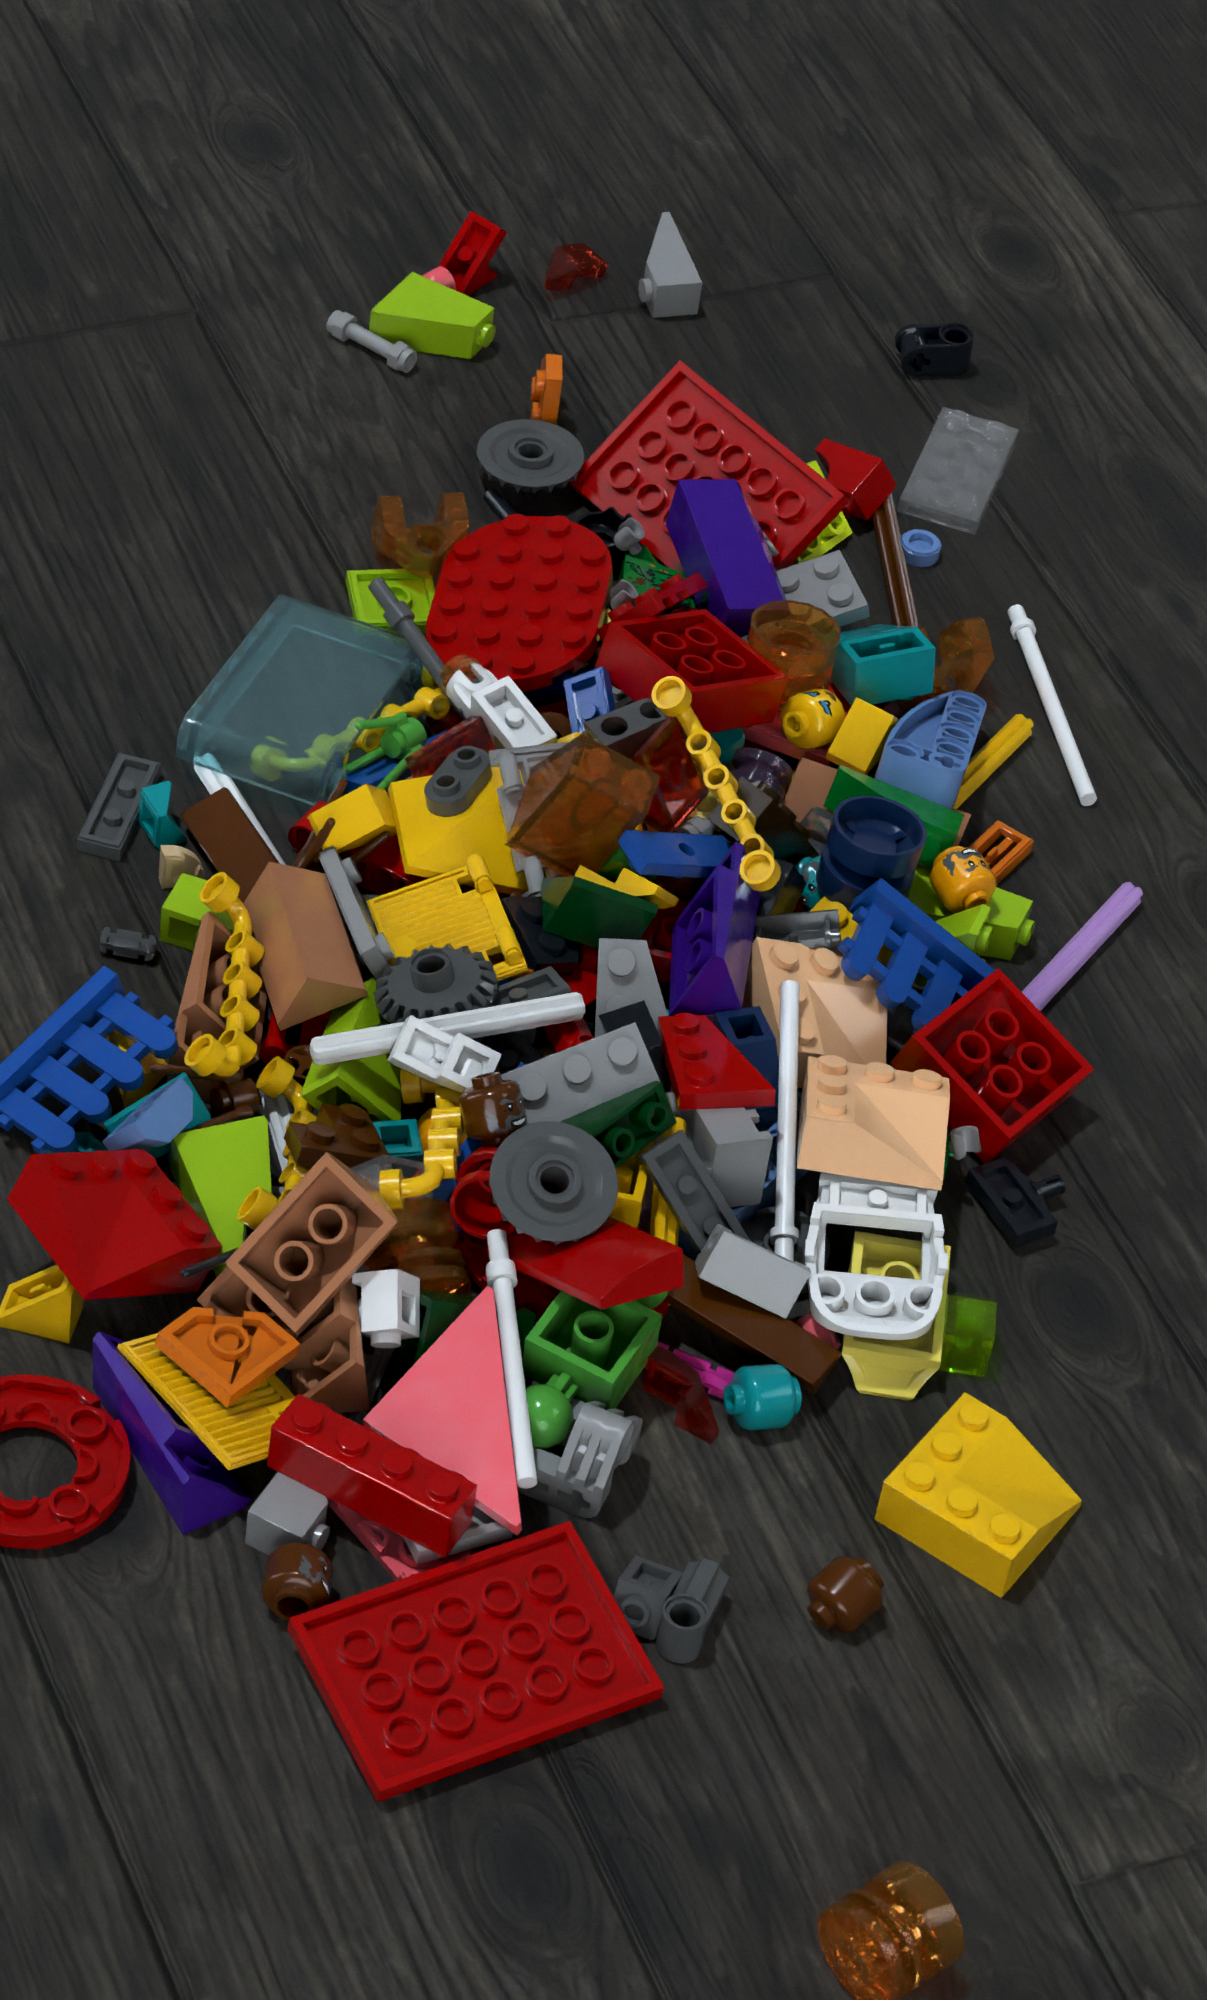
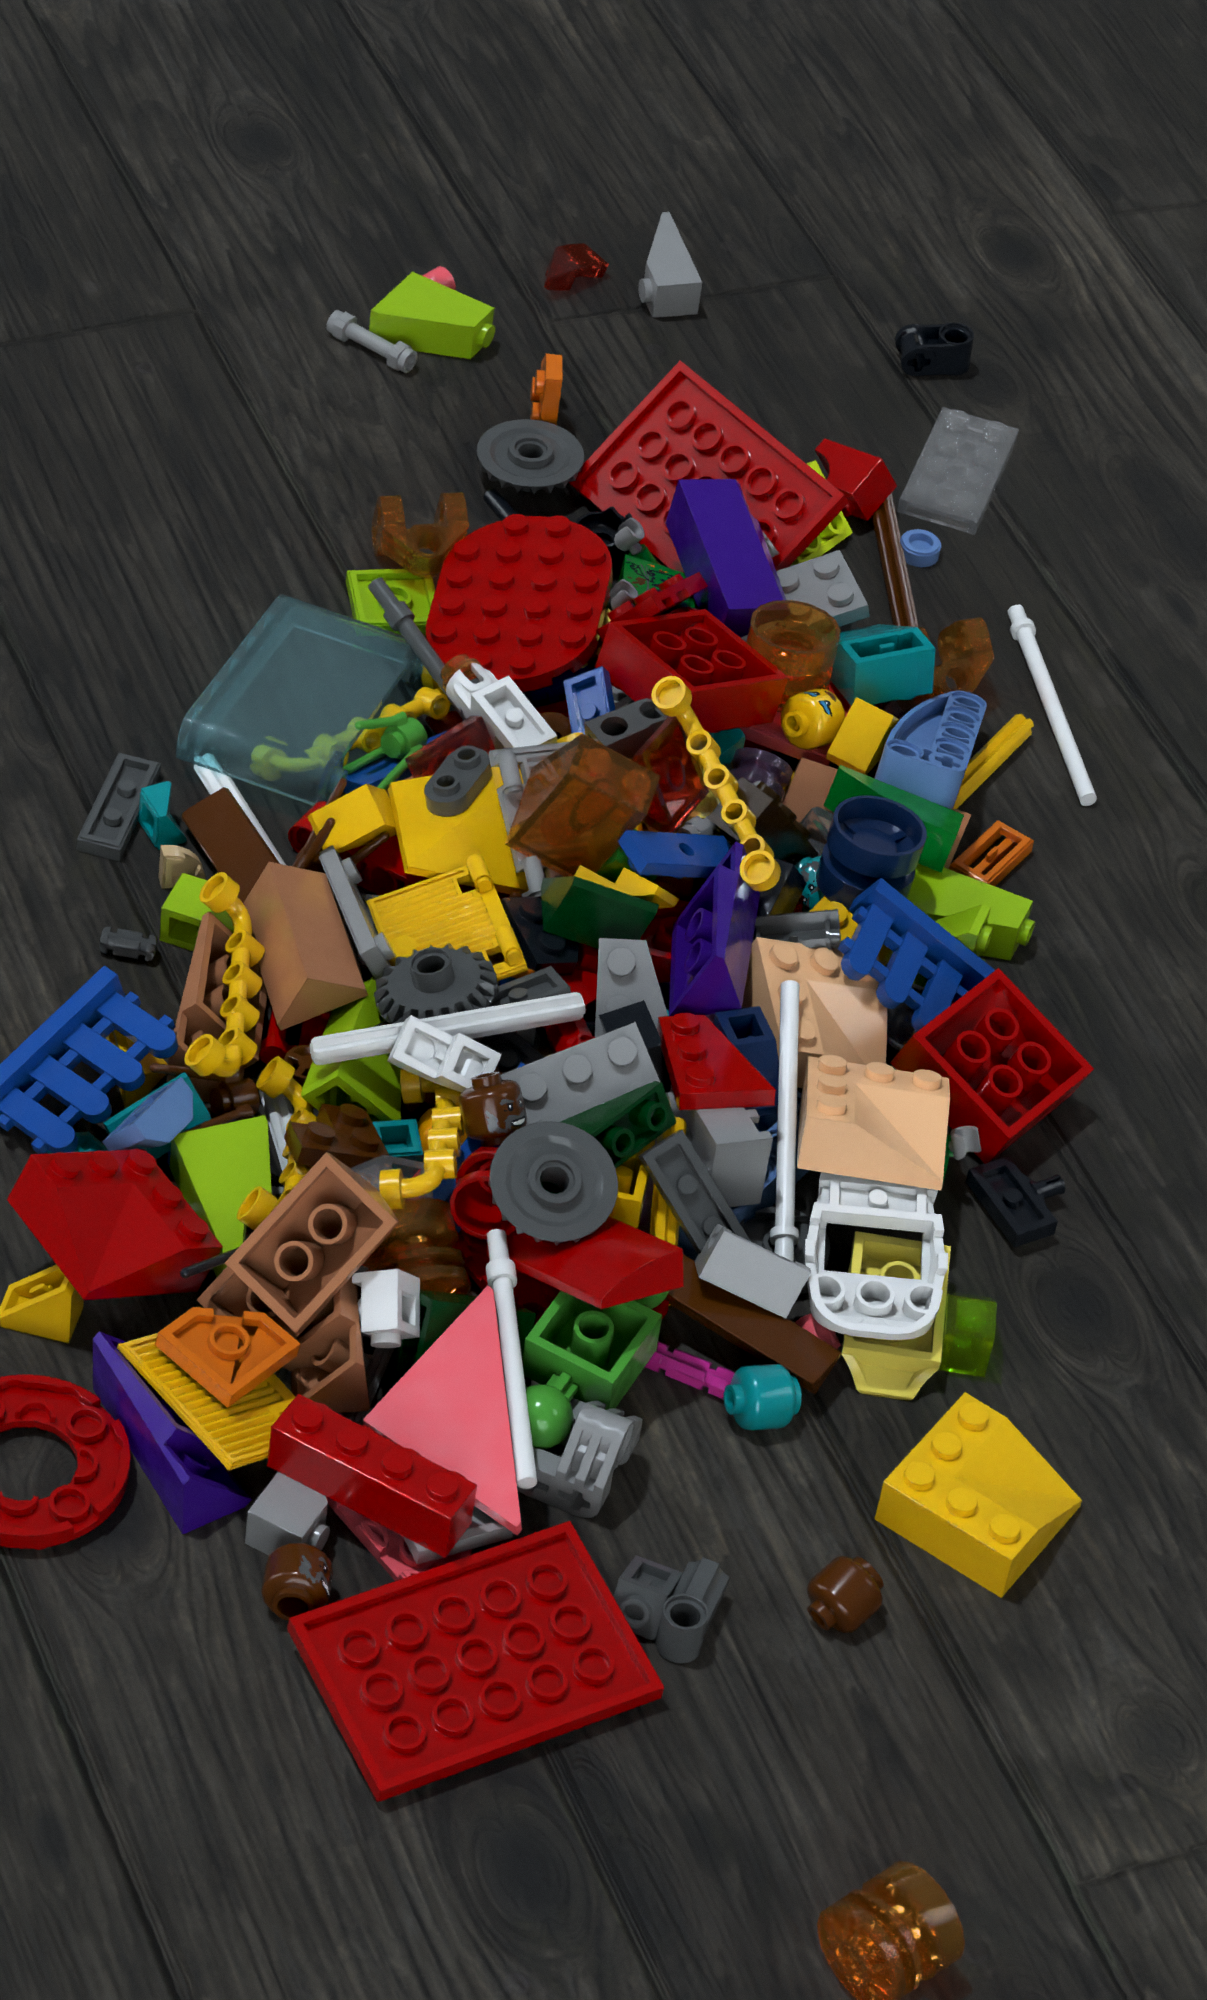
red slope [438,211,507,296] -> none
clear red slope [642,1345,719,1445] -> none
light orange head [929,846,997,913] -> none
lavender axle [1022,882,1143,1011] -> none

